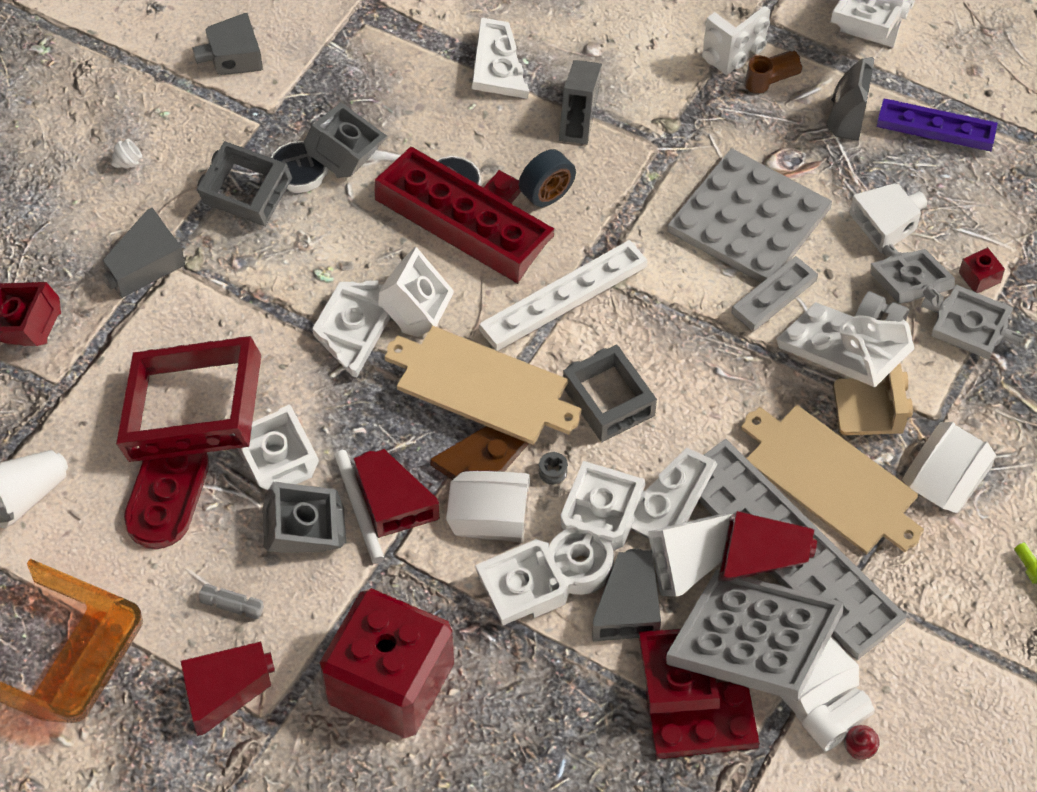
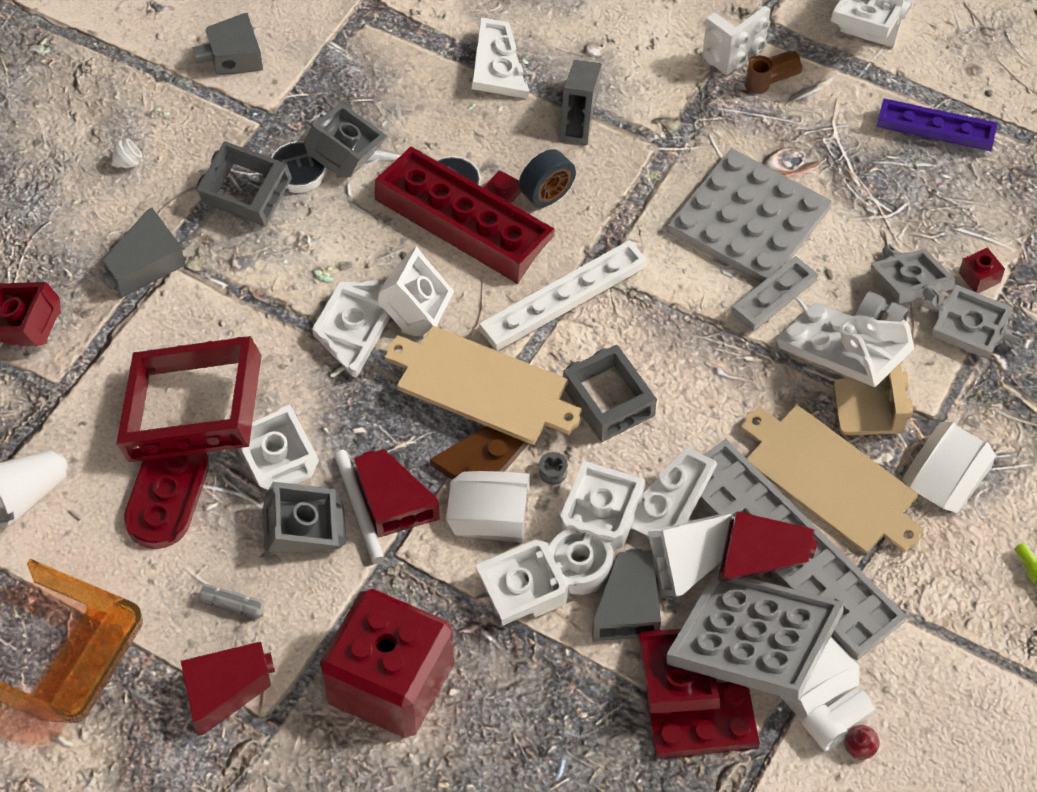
dark grey slope [826,57,875,141] -> none
white torso [850,183,927,253] -> none

